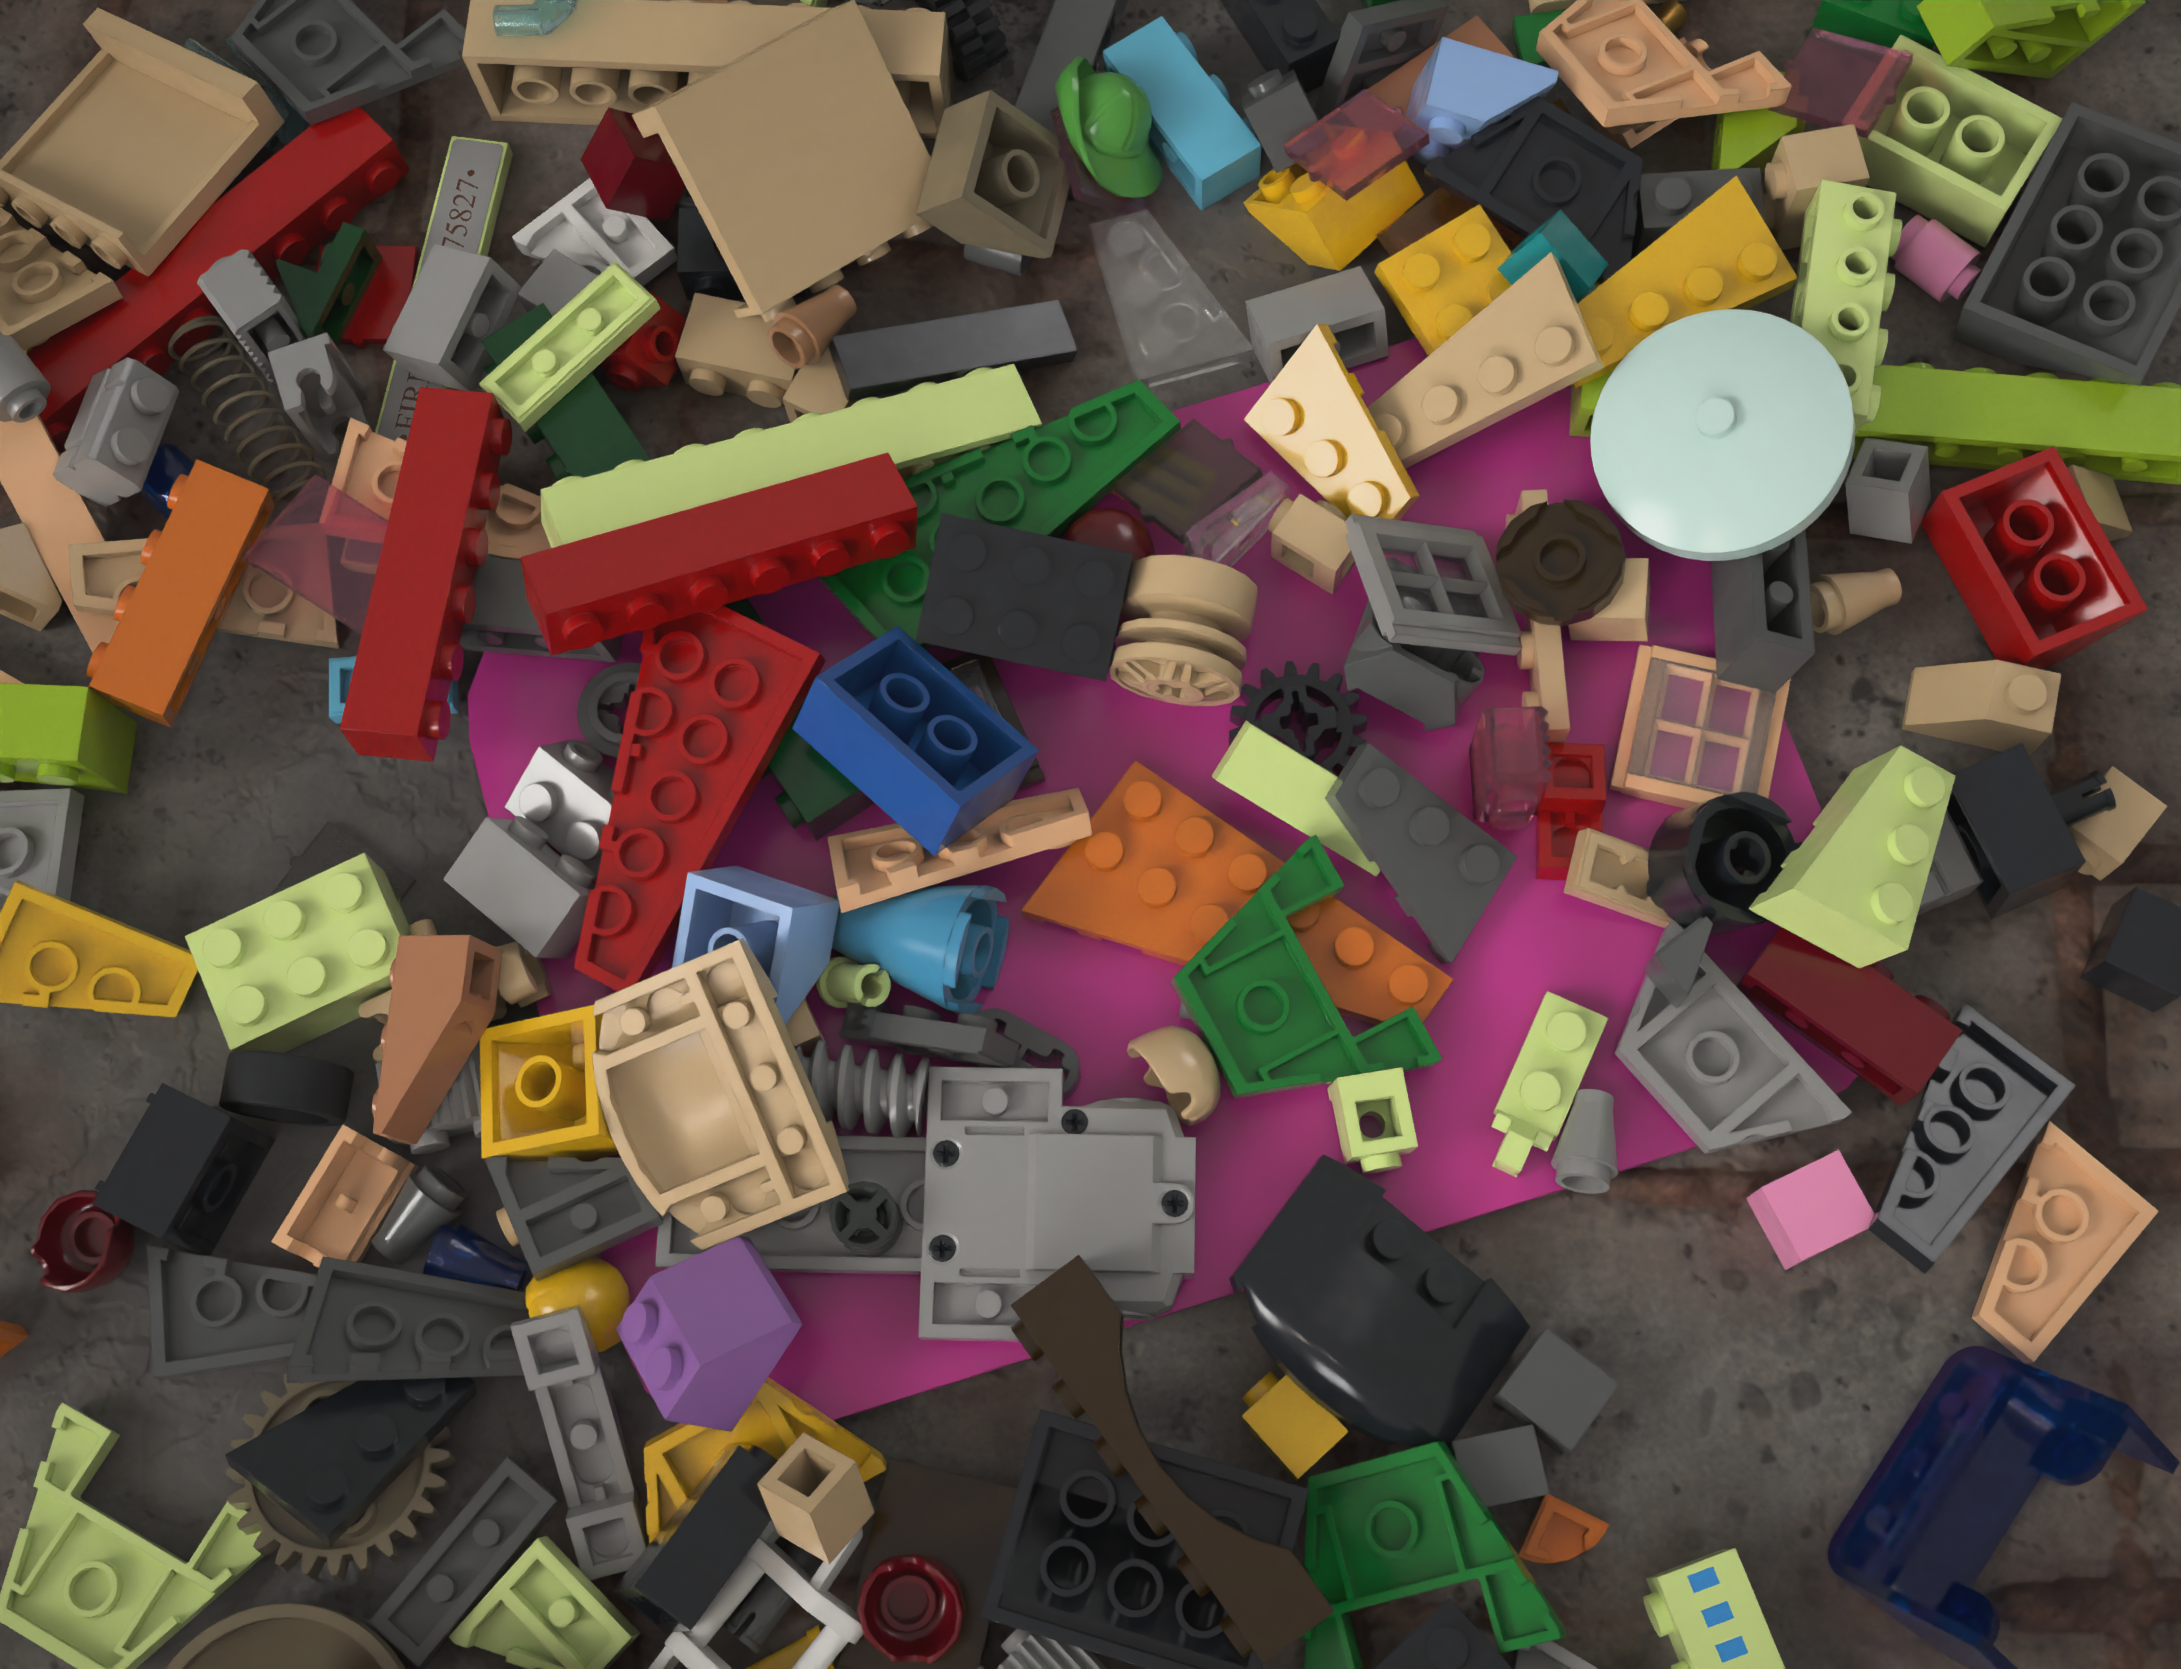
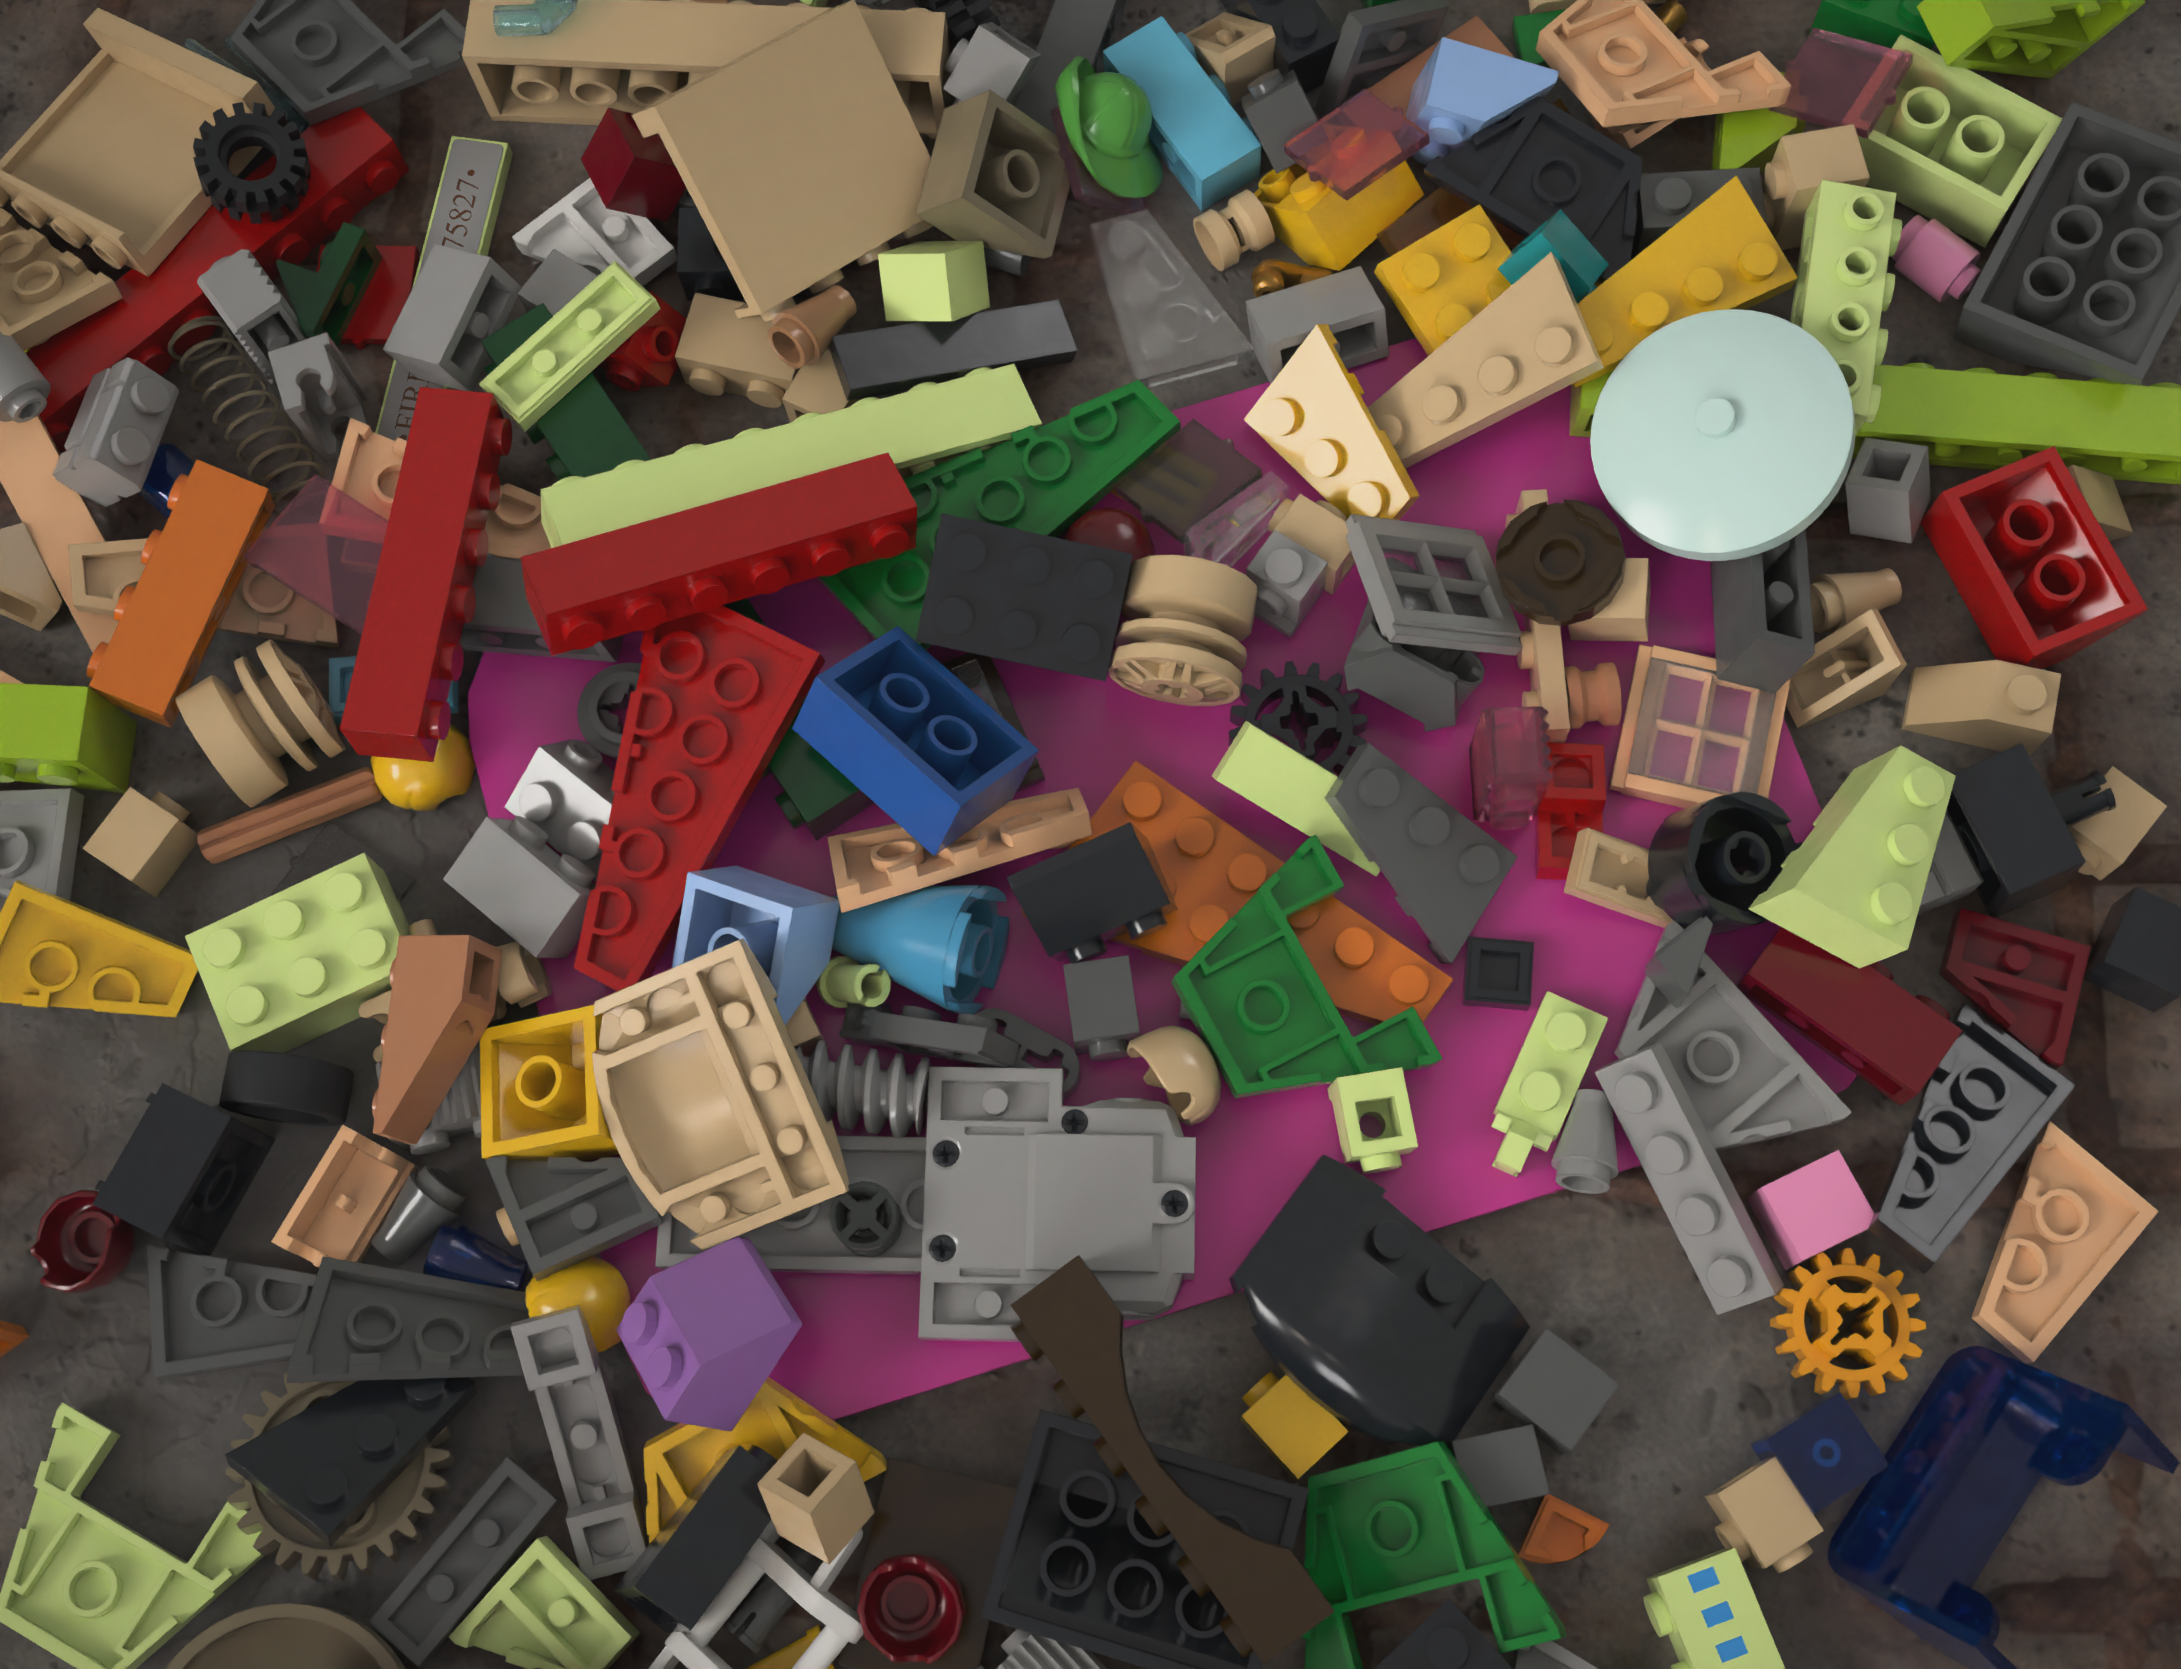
none -> tan brick [82,787,198,898]
none -> tan wheel [175,639,346,808]
none -> black tyre [193,102,311,224]
none -> nougat axle [197,767,383,864]
none -> yellow hair [370,724,476,811]
none -> yellowish green piece [878,241,990,321]
none -> light grey brick [943,22,1041,105]
none -> black slope [1007,822,1178,963]
none -> dark grey brick [1063,955,1140,1061]
none -> tan slope [1185,12,1276,106]
none -> tan wheel [1193,189,1275,272]
none -> light grey brick [1246,529,1328,638]
none -> pearl gold arm [1251,259,1334,297]
none -> black tile [1462,936,1534,1011]
none -> nougat wheel [1564,662,1622,730]
none -> light grey plate [1595,1041,1784,1315]
none -> tan brick [1704,1457,1824,1574]
none -> clear blue piece [1750,1392,1890,1514]
none -> light orange gear [1770,1248,1926,1400]
none -> tan slope [1786,609,1907,728]
none -> dark red wing [1939,908,2091,1070]

